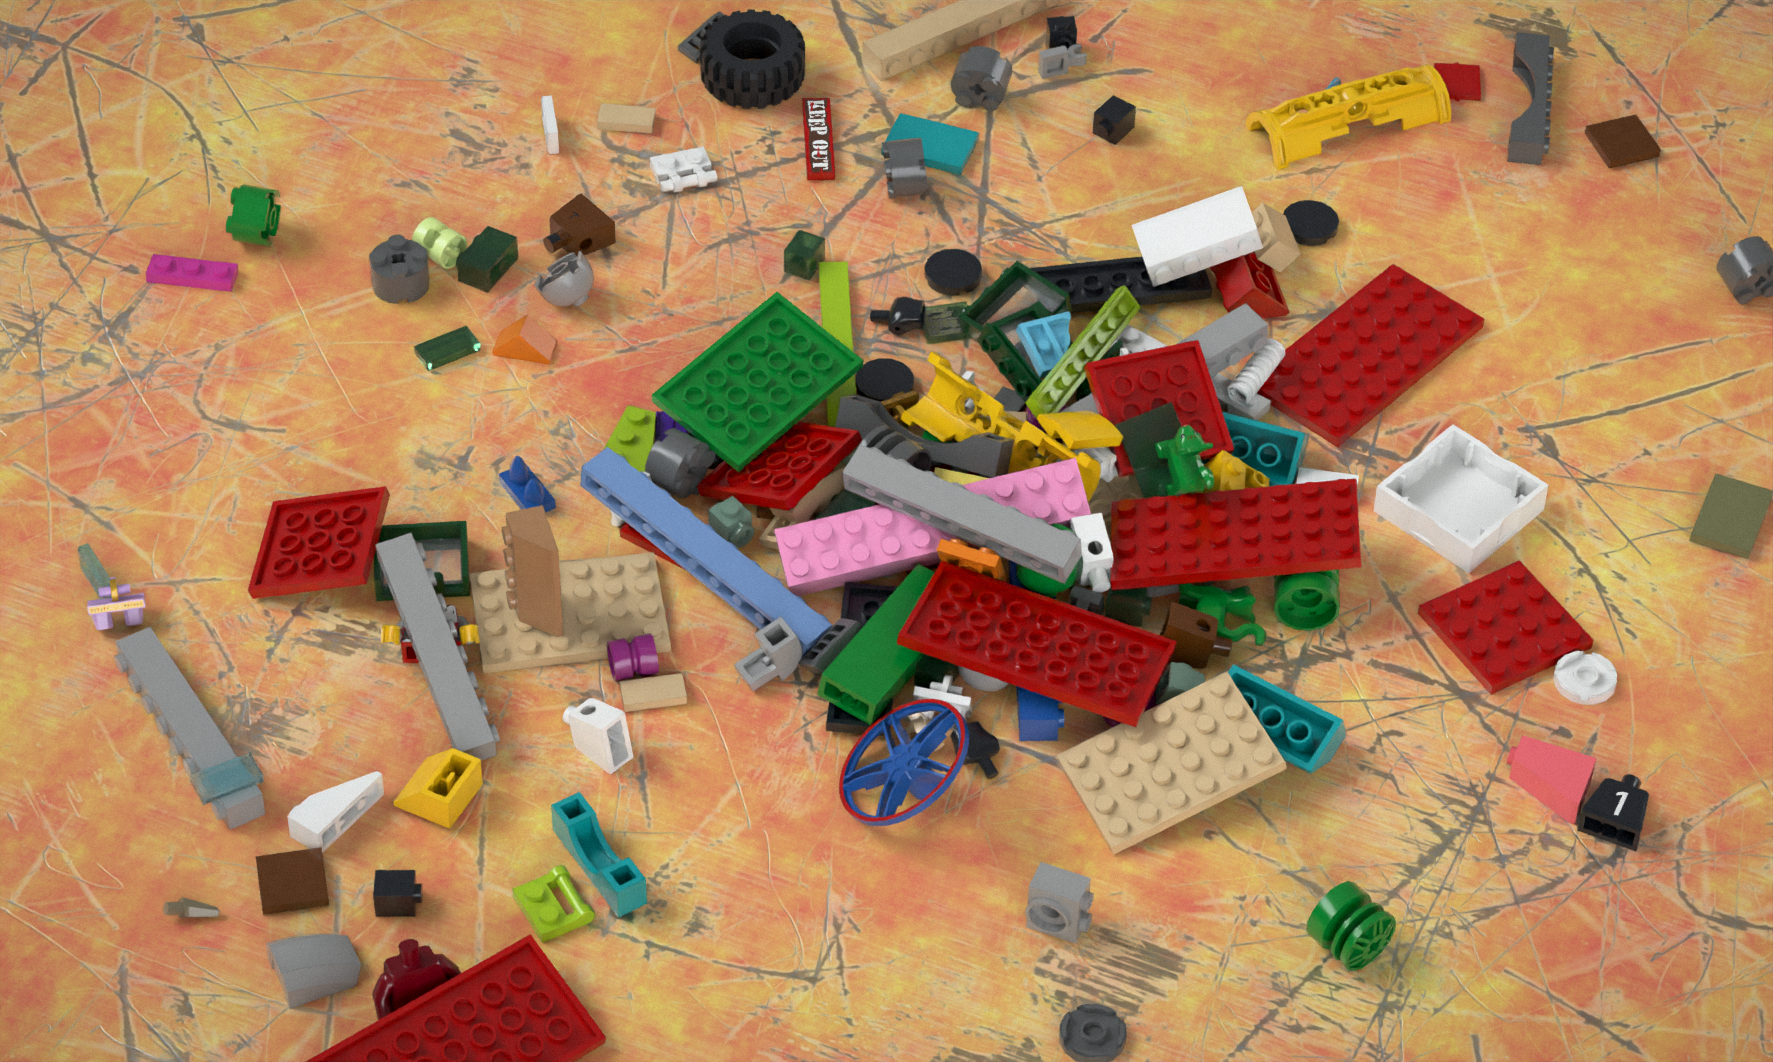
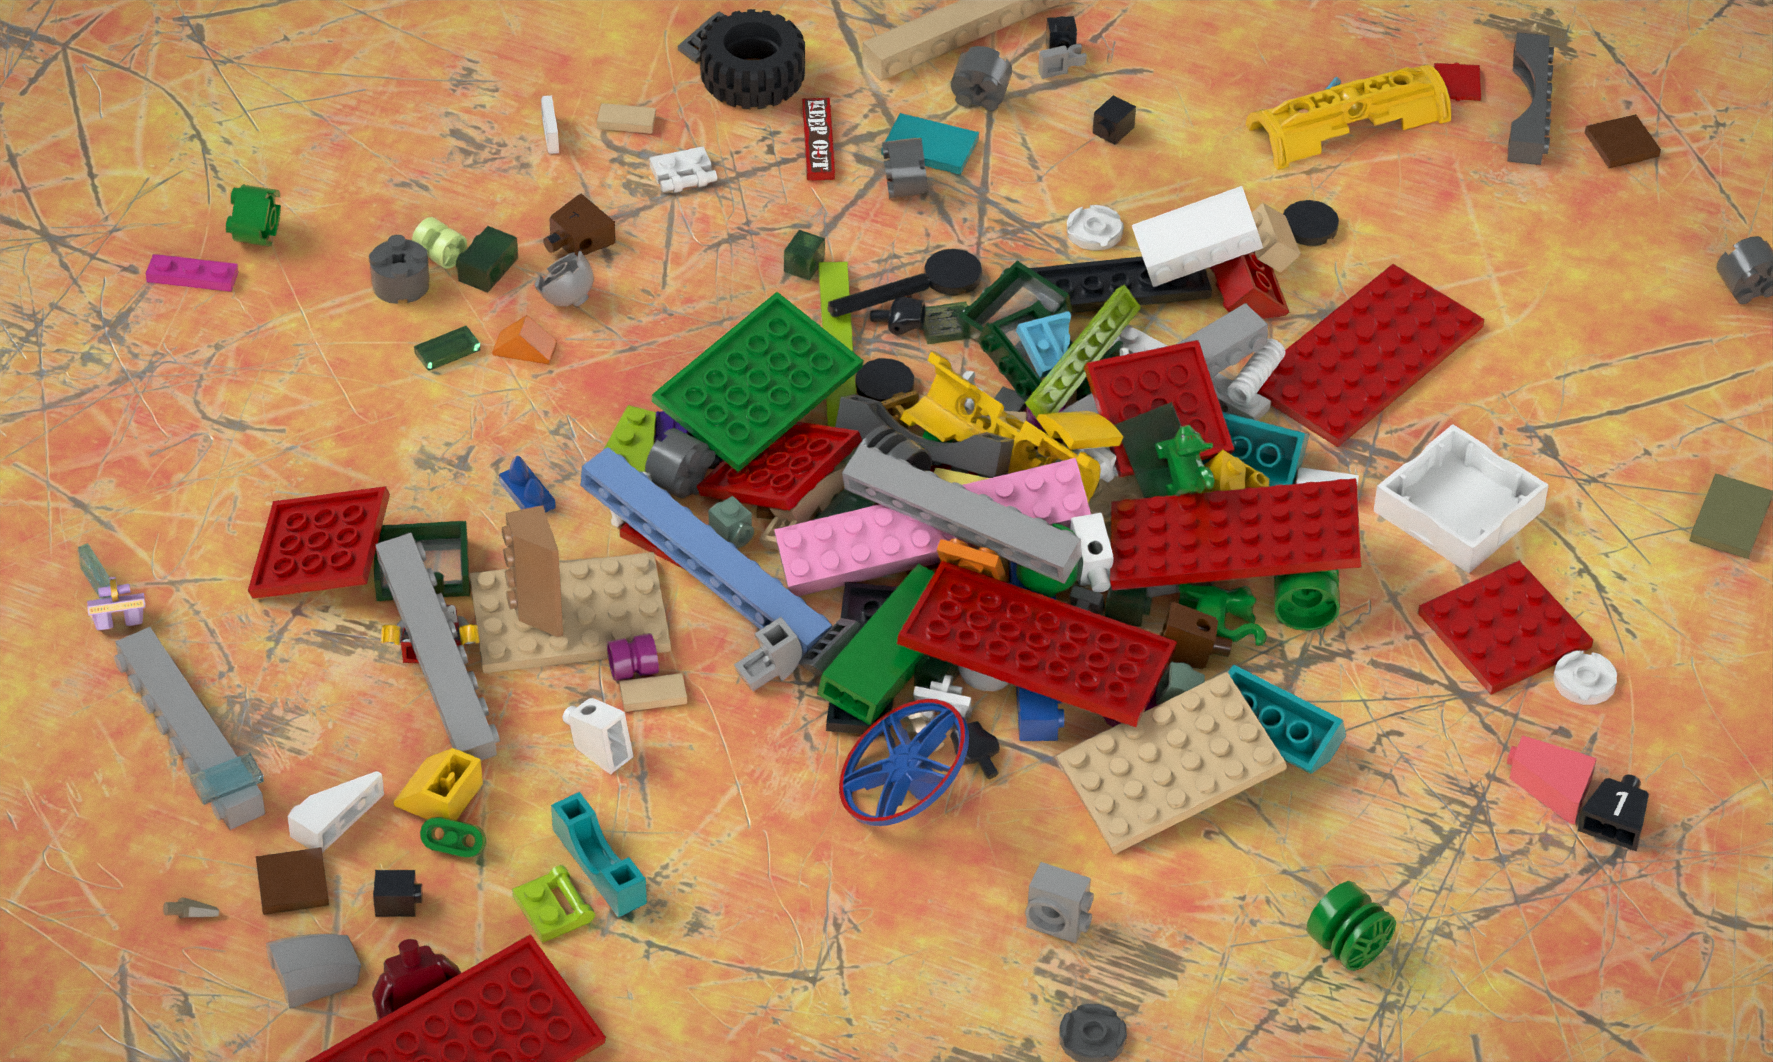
none -> green plate [420,817,486,857]
none -> black axle [827,273,930,317]
none -> white tile [1066,205,1124,251]

